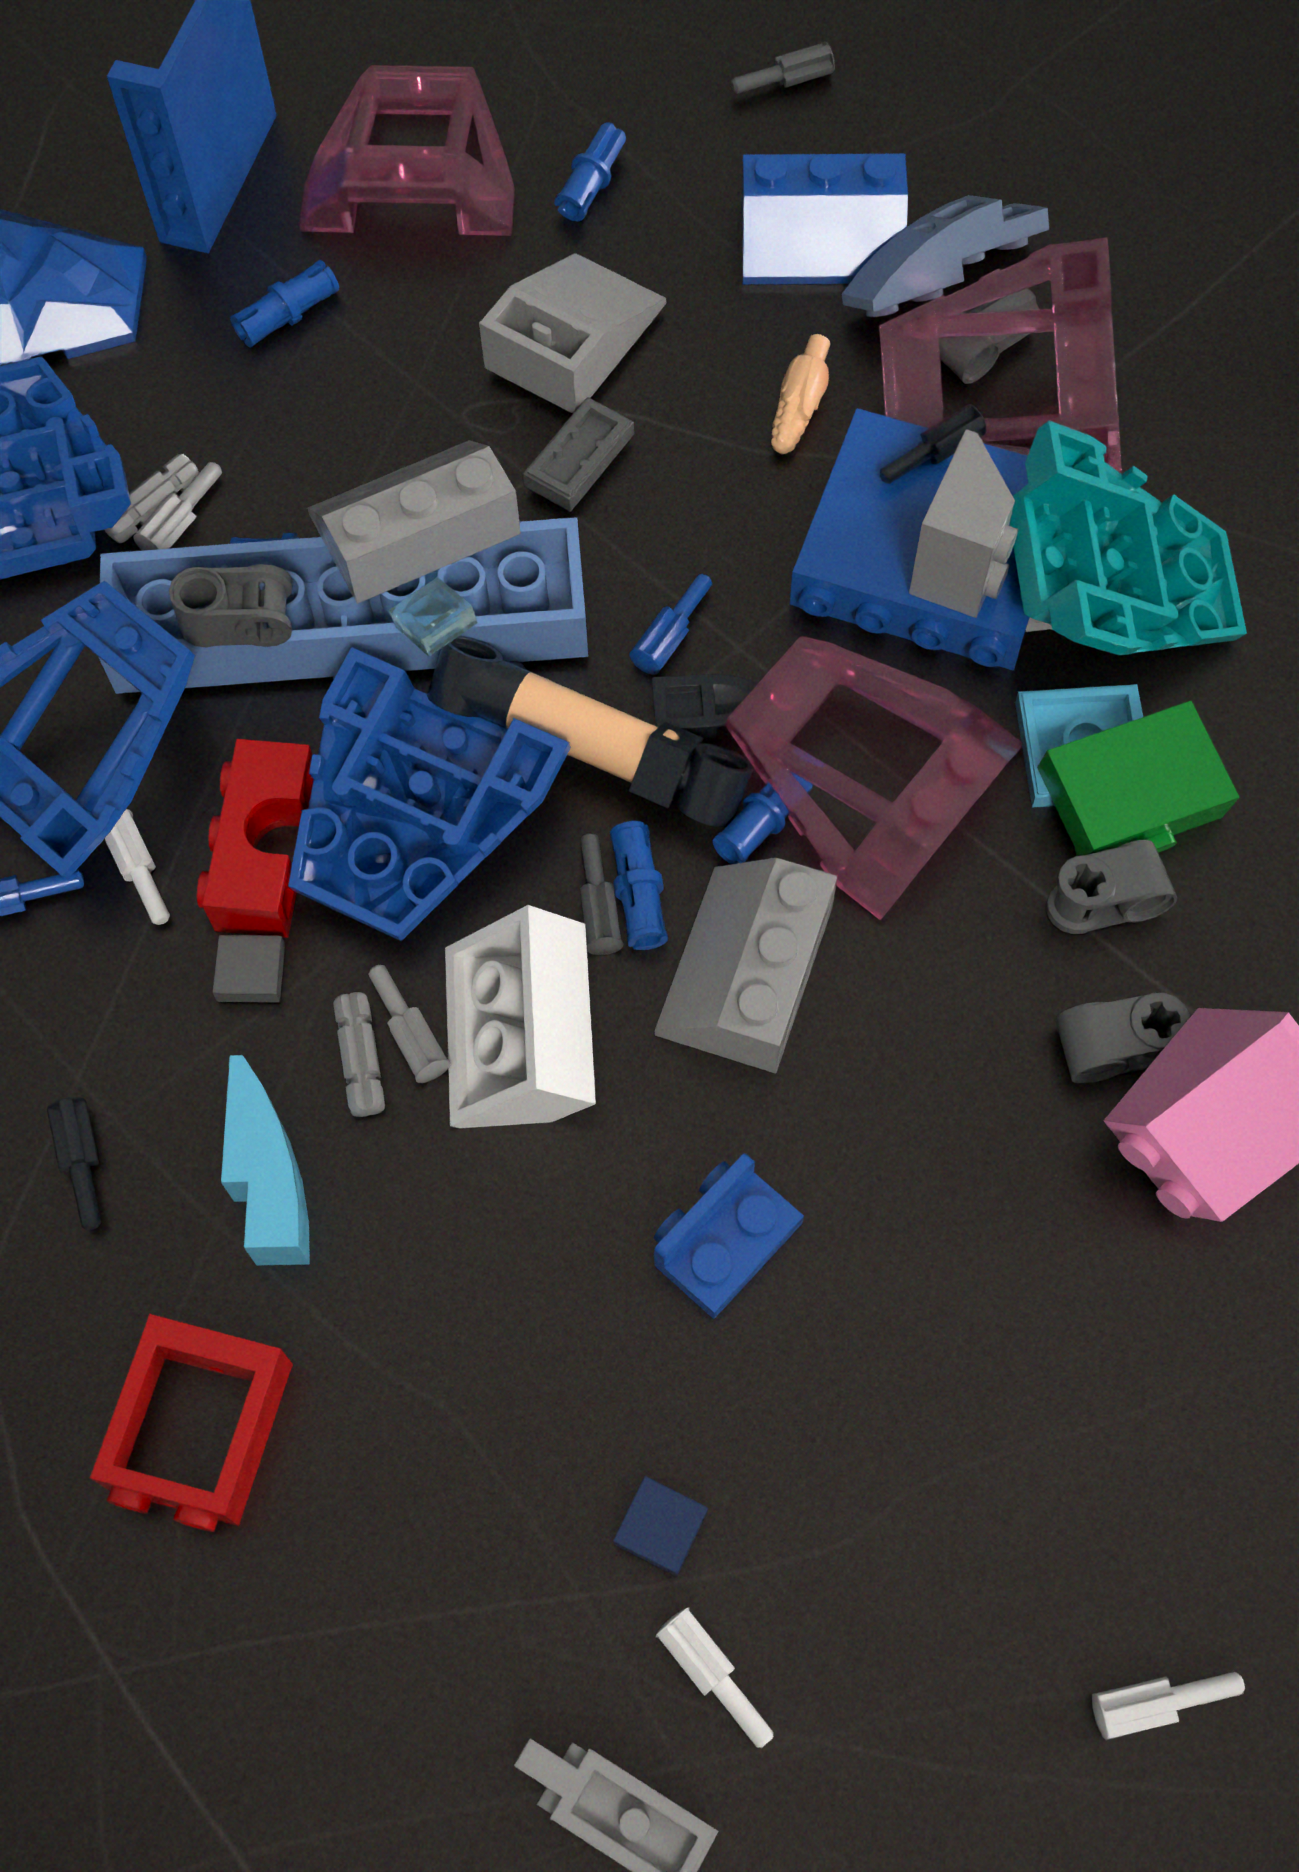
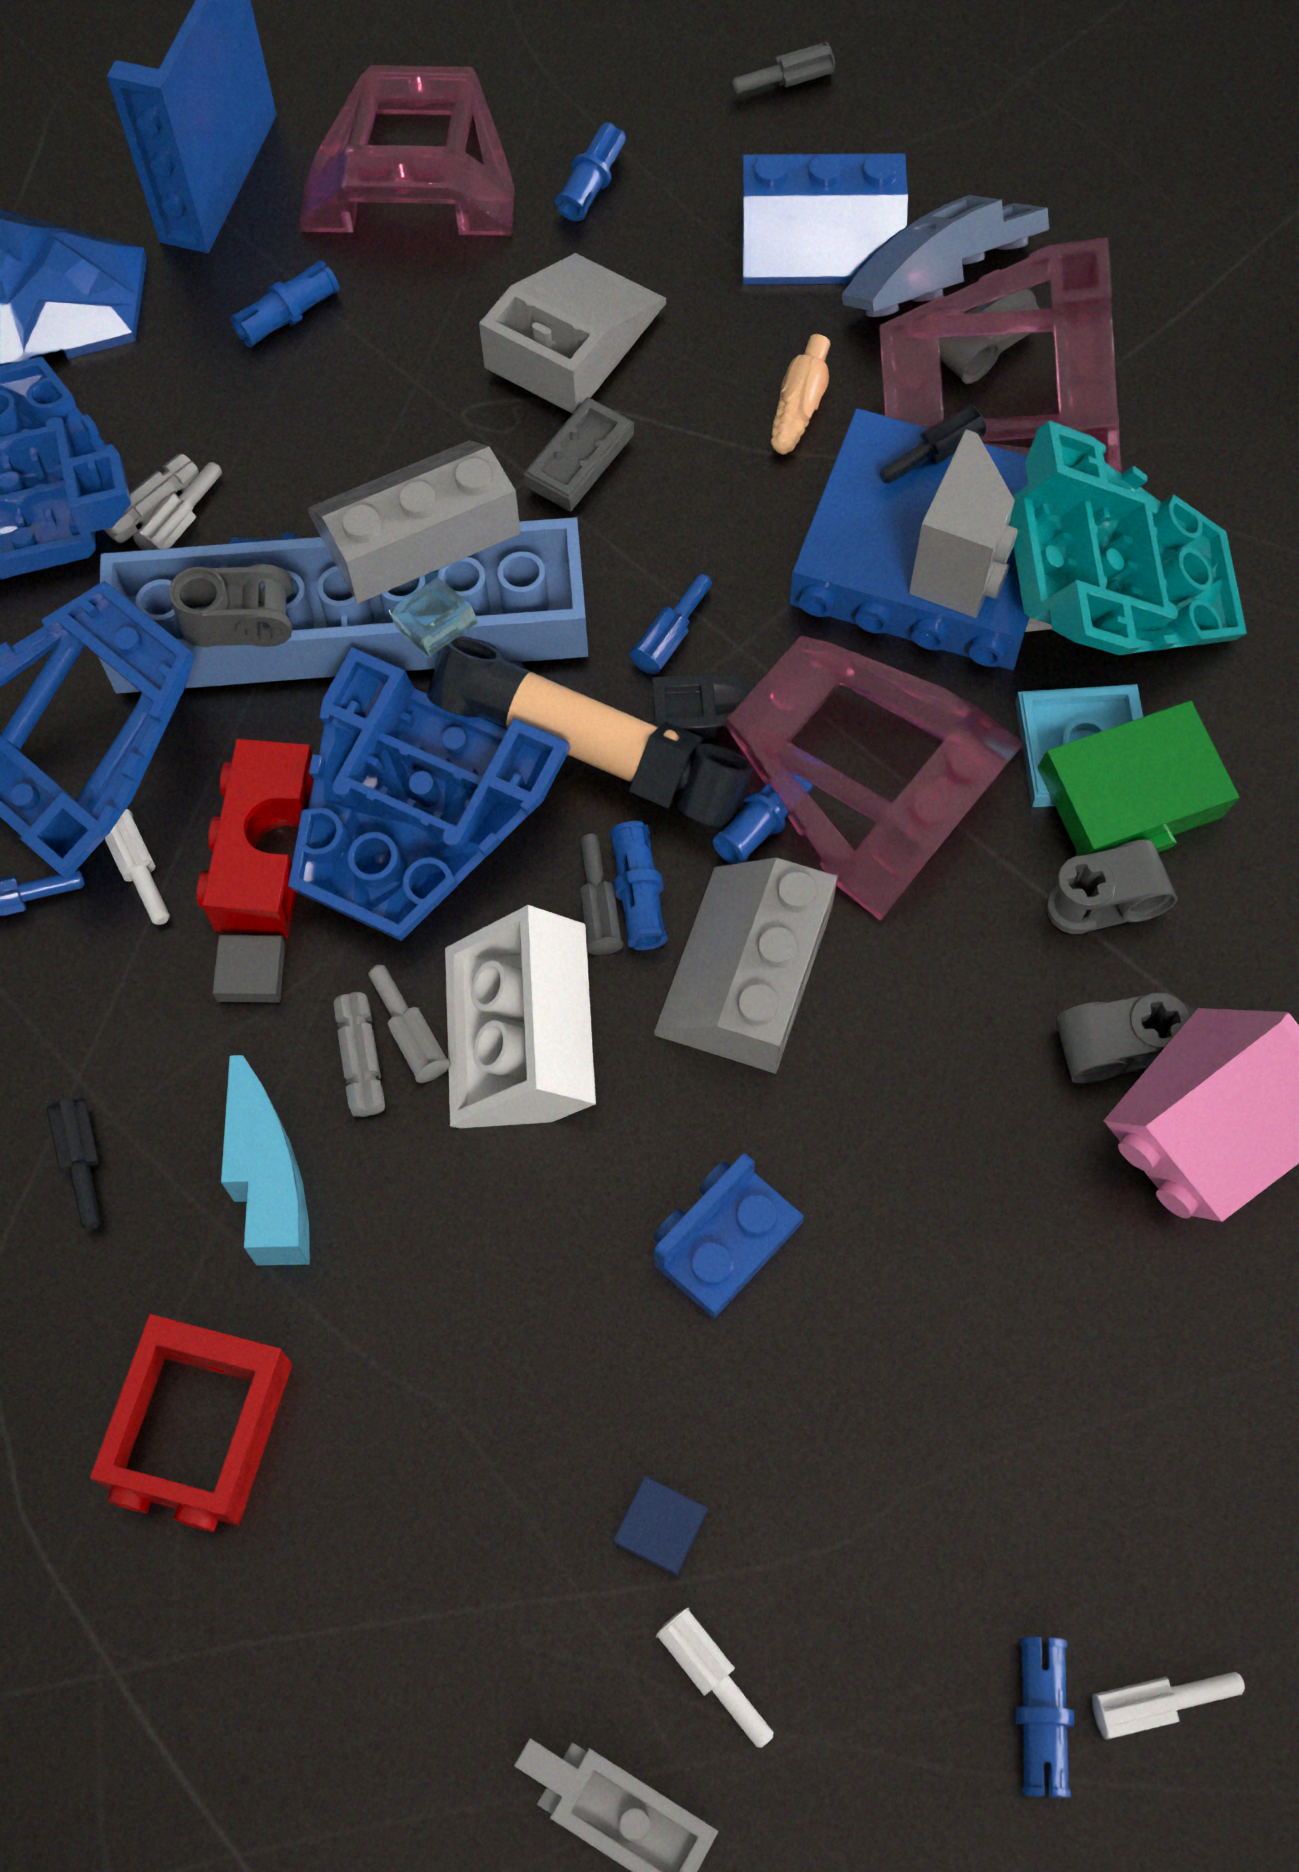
none -> blue pin [1016,1637,1075,1798]

